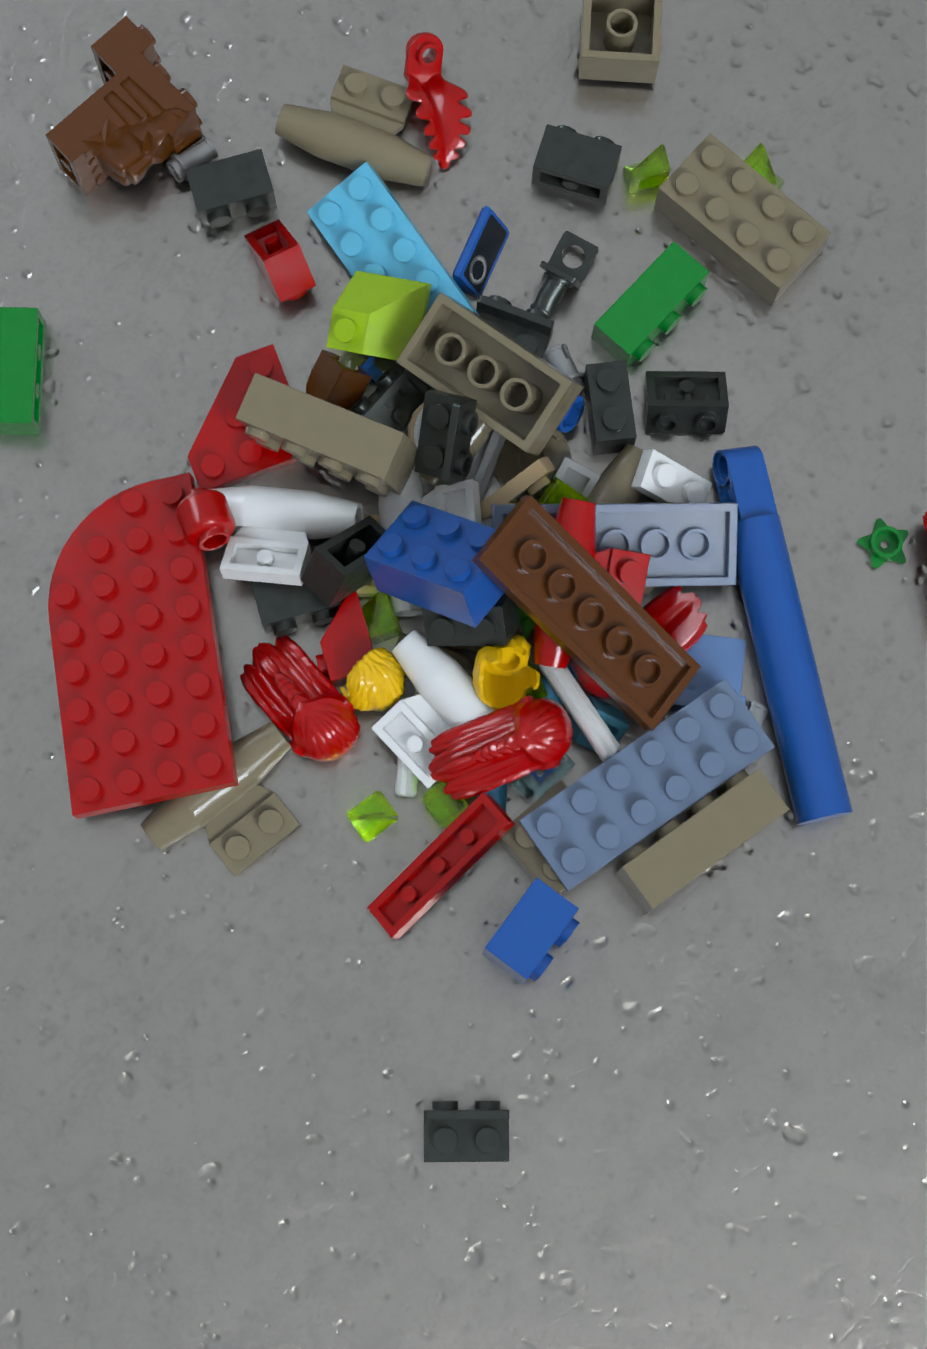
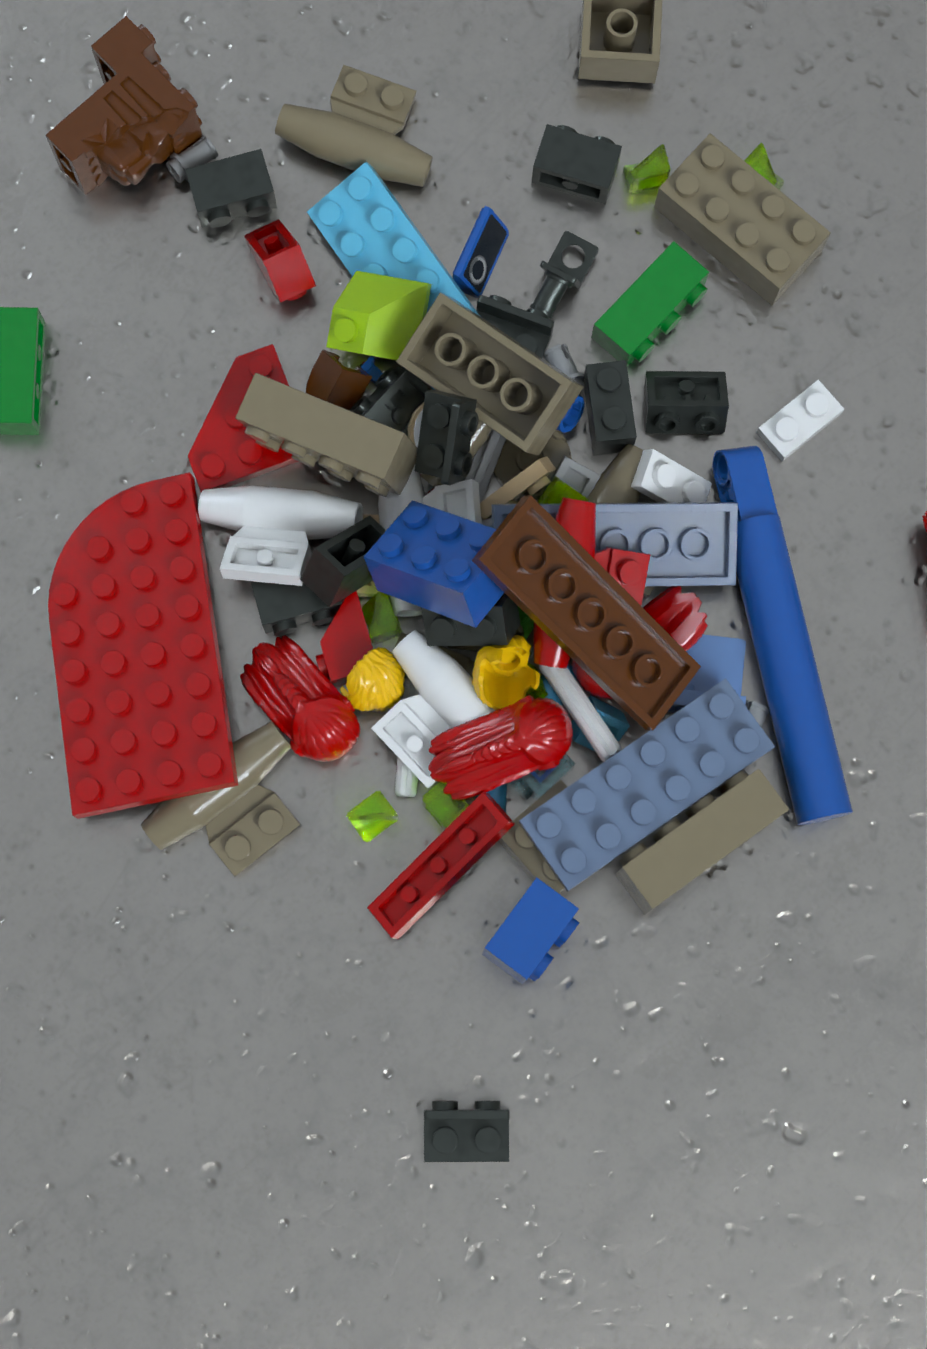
red head [176,487,236,551] -> none
red plant [403,32,472,170] -> none
green plate [857,518,909,569] -> none
none -> white plate [756,380,844,462]

